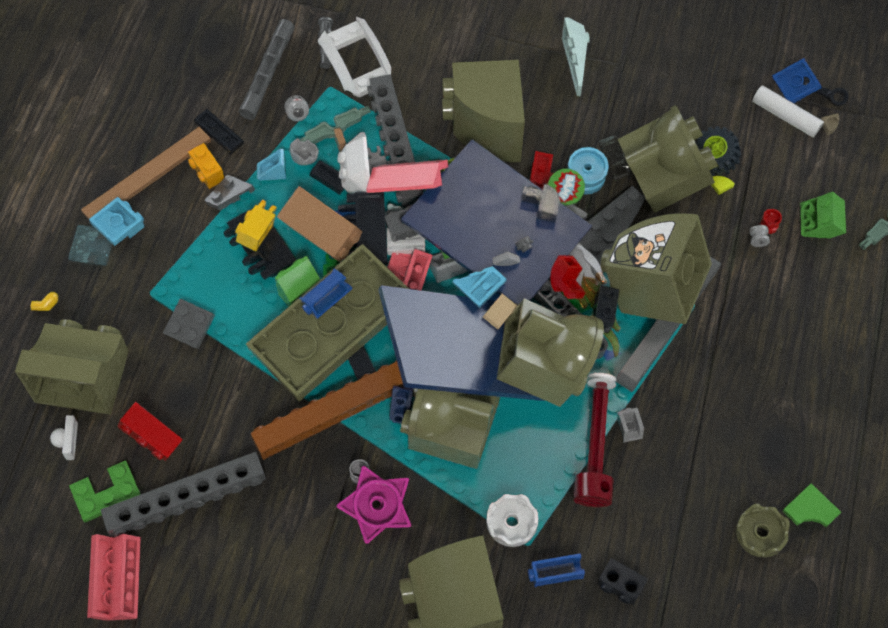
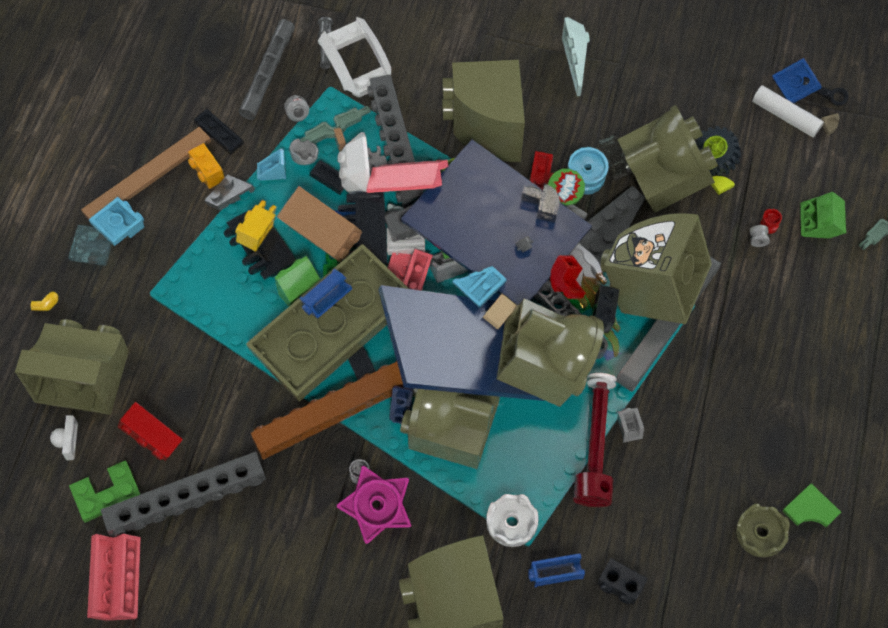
dark grey plate [163,299,215,349] -> none
light grey tile [492,252,520,266] -> none

